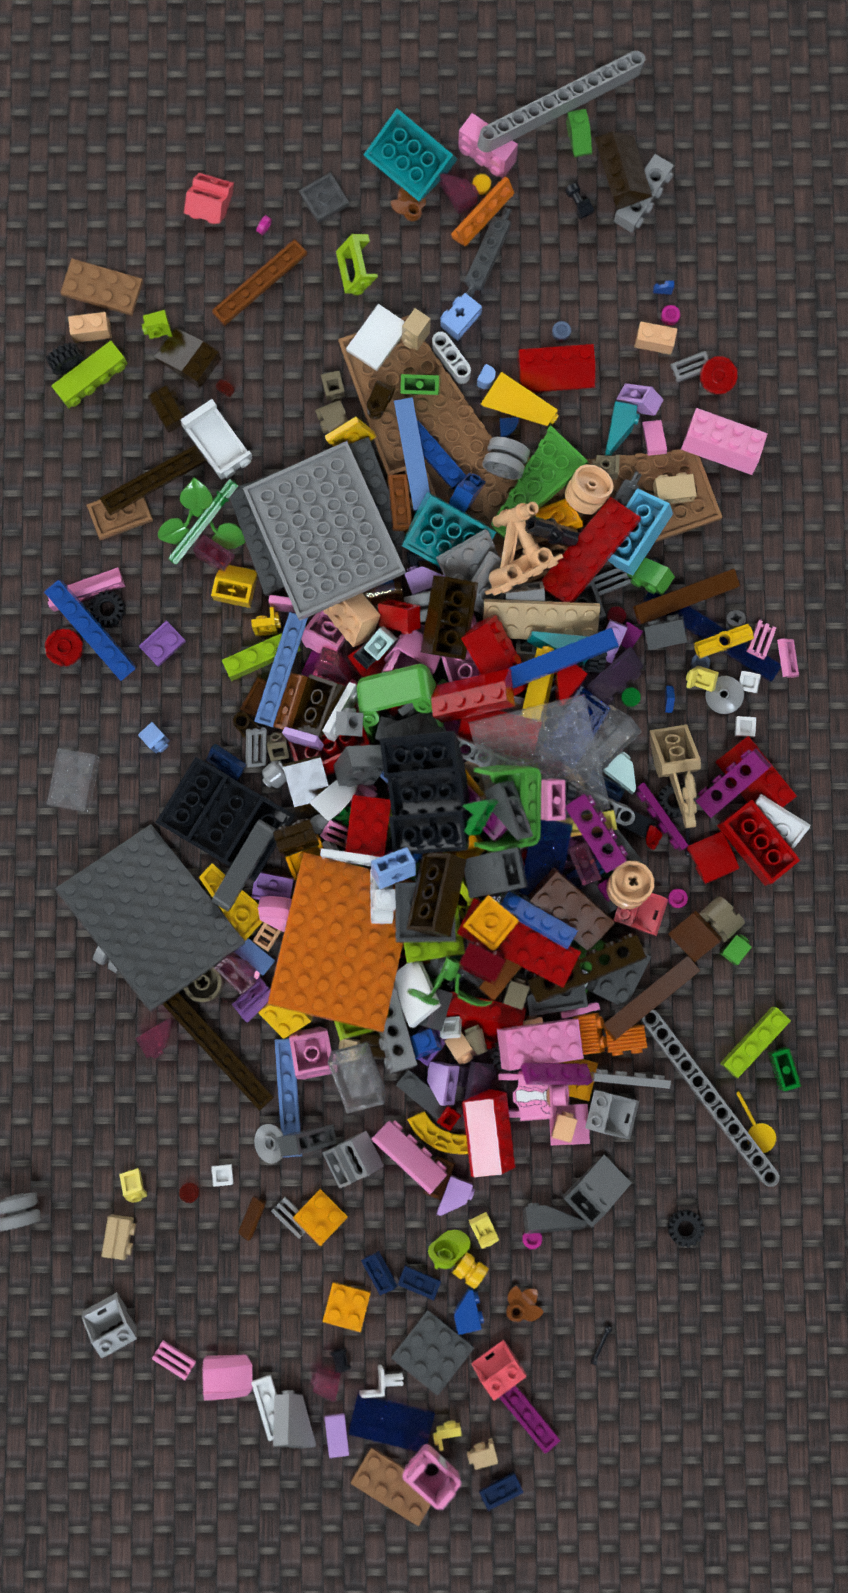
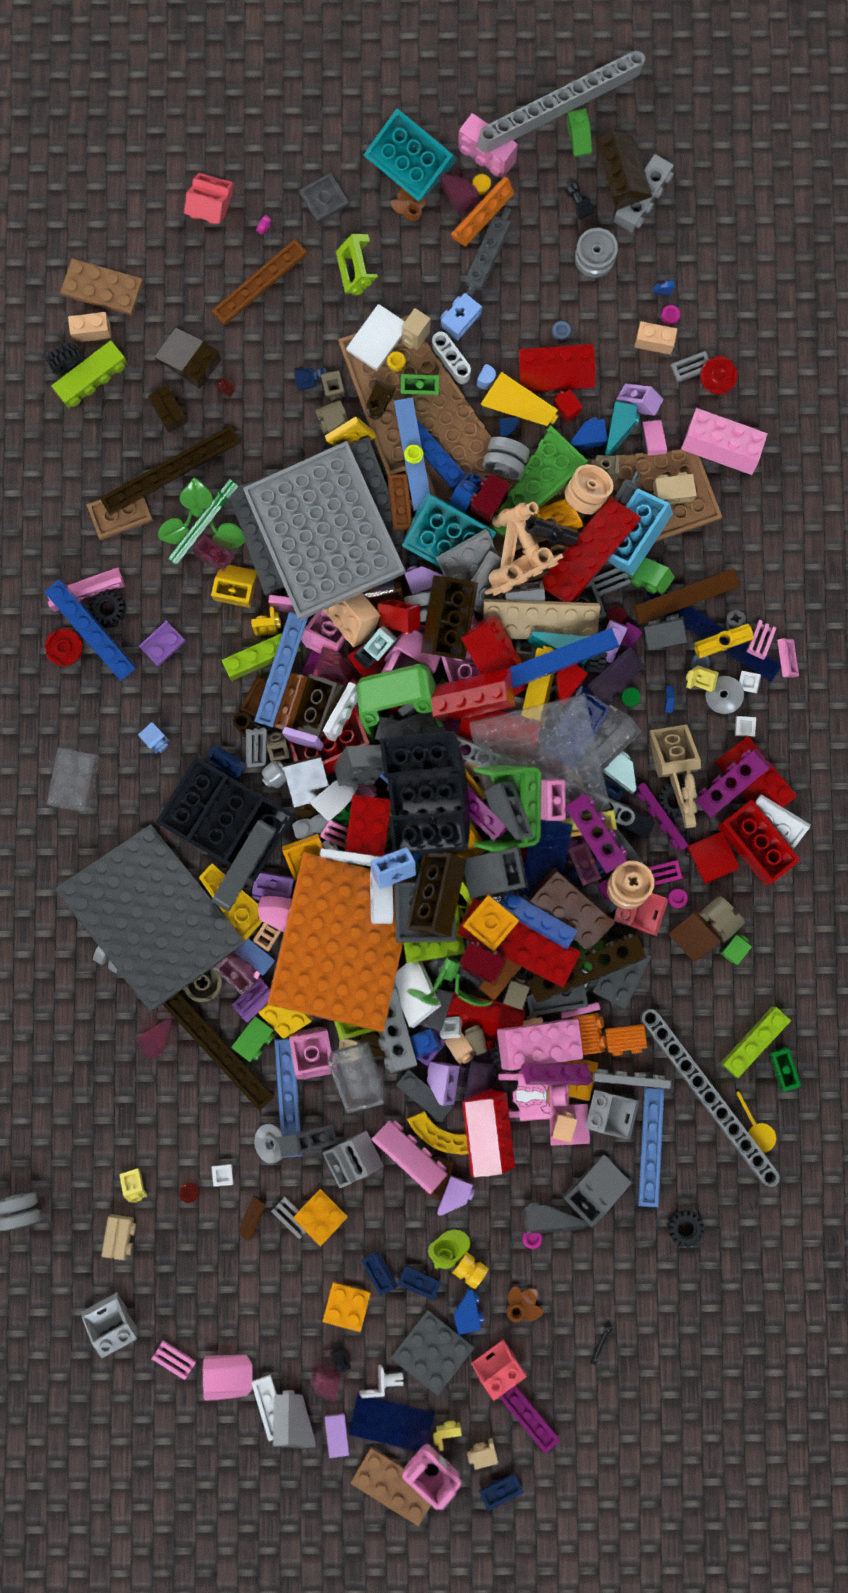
lime brick [141,310,172,339] -> none
white panel [181,399,252,480] -> none
dark brown brick [273,819,319,858] -> none
light grey brick [335,708,363,736] -> none
white plate [374,889,396,910] -> none
red slope [437,1106,461,1131] -> none
green slope [463,799,498,836] -> none
light yellow bracket [469,1212,499,1249] -> none
black plate [565,782,576,802] -> none
reddish brown tile [602,956,700,1041] -> none
red tile [646,825,663,850] -> none
none -> bright green brick [231,1016,275,1062]
none -> dark blue plate [294,367,327,391]
none -> yellow tile [387,351,406,372]
none -> neon yellow plate [404,445,423,464]
none -> dark red brick [469,473,511,527]
none -> red brick [553,389,583,423]
none -> blue slope [570,418,608,451]
none -> light grey wheel [575,228,618,278]
none -> medium blue tile [638,1087,664,1207]
none -> dark pink tile [648,860,683,886]

